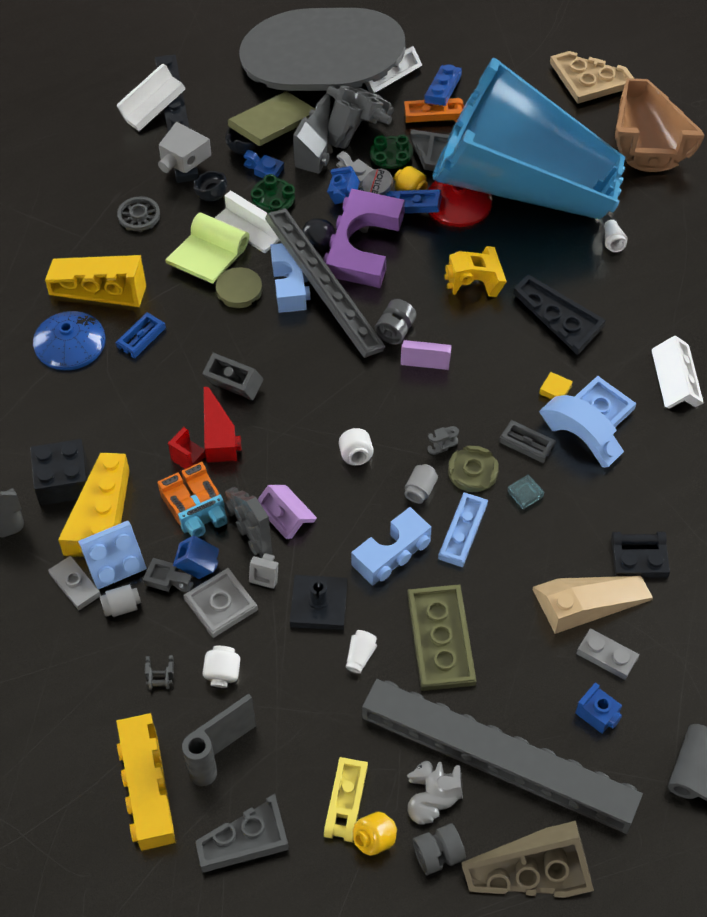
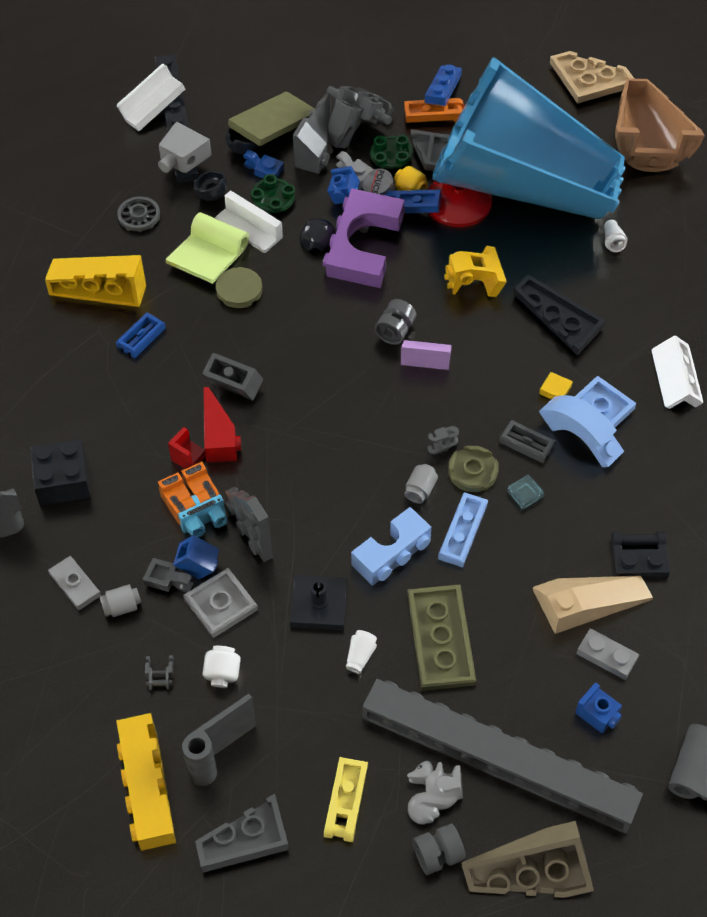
blue dish [33,311,105,370] -> none
yellow wedge [58,453,130,557] -> none
light blue plate [78,521,147,589] -> none
dark grey tile [239,8,406,91] -> none
light grey tile [249,553,279,589] -> none
lavender panel [258,485,317,539] -> none
dark grey tile [265,208,385,358] -> none
light blue arch [270,243,310,313] -> none
white head [339,428,374,465] -> none
yellow head [353,812,397,856] -> none
white panel [365,46,422,94] -> none

